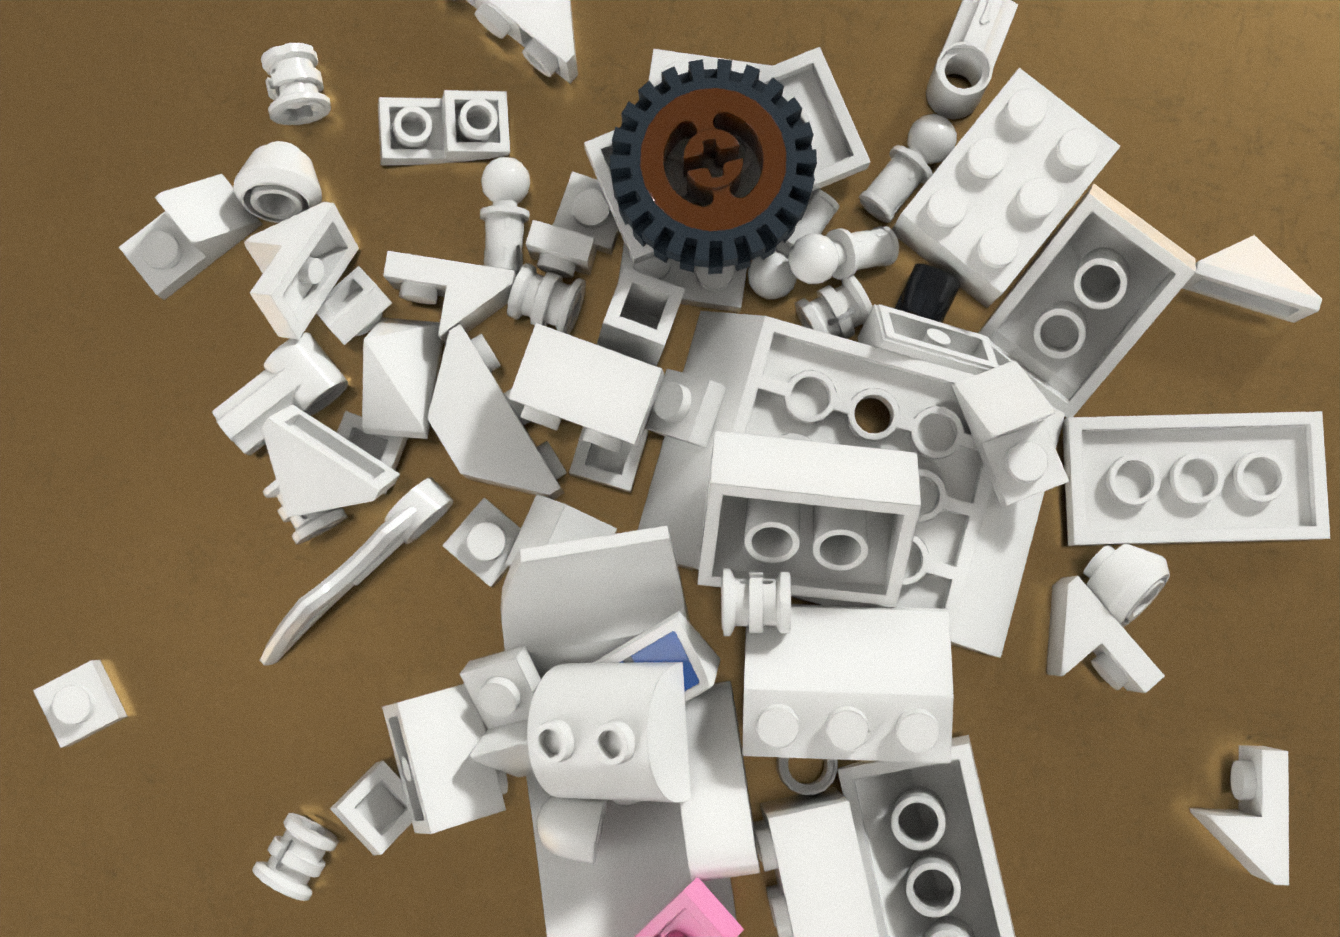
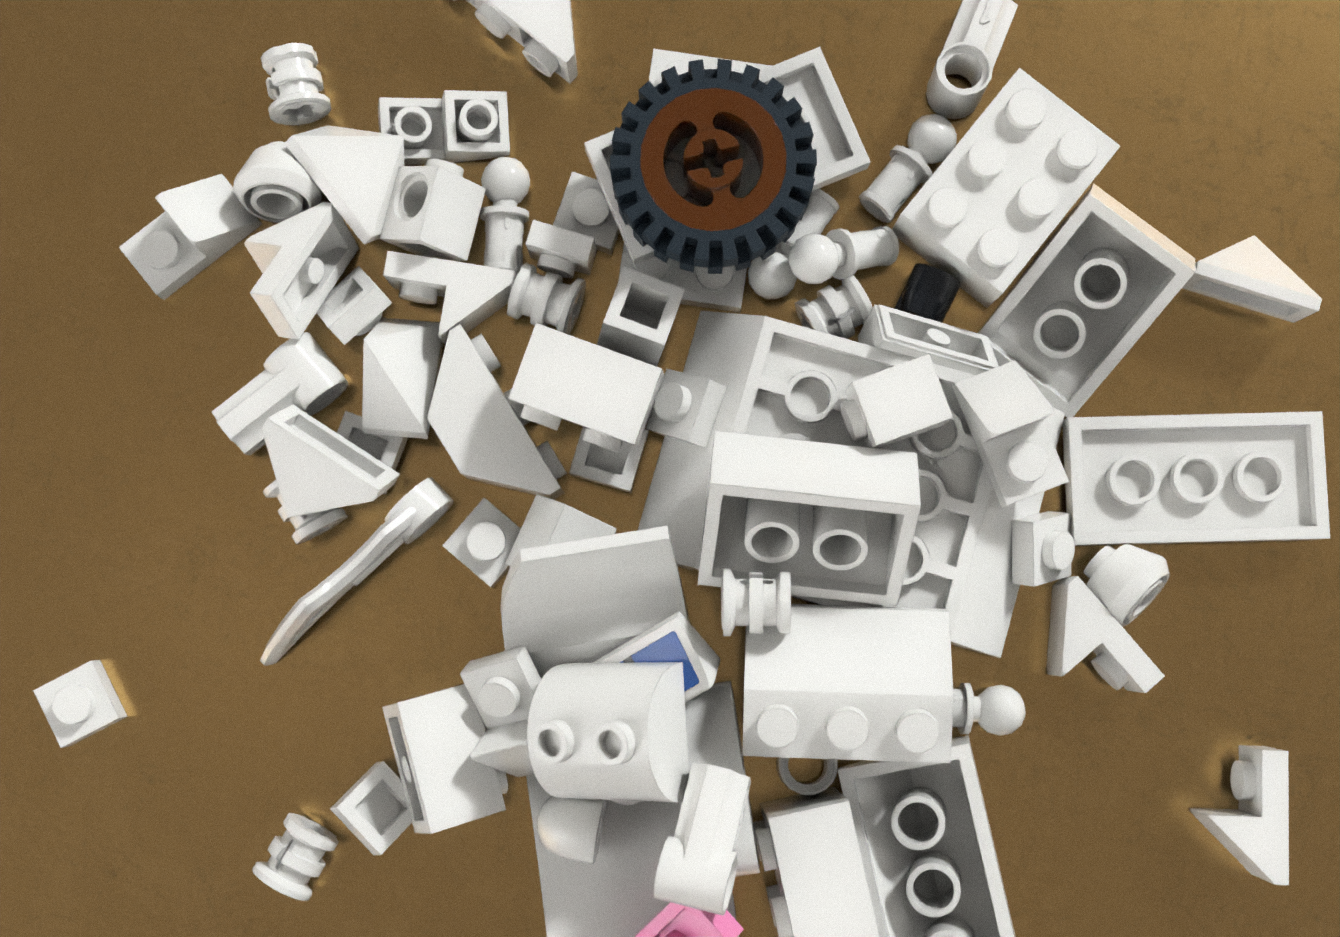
none -> white slope [284,125,404,245]
none -> white brick [380,159,486,261]
none -> white piece [654,763,751,916]
none -> white brick [840,354,953,449]
none -> white pin [952,683,1026,736]
none -> white plate [1011,511,1075,587]

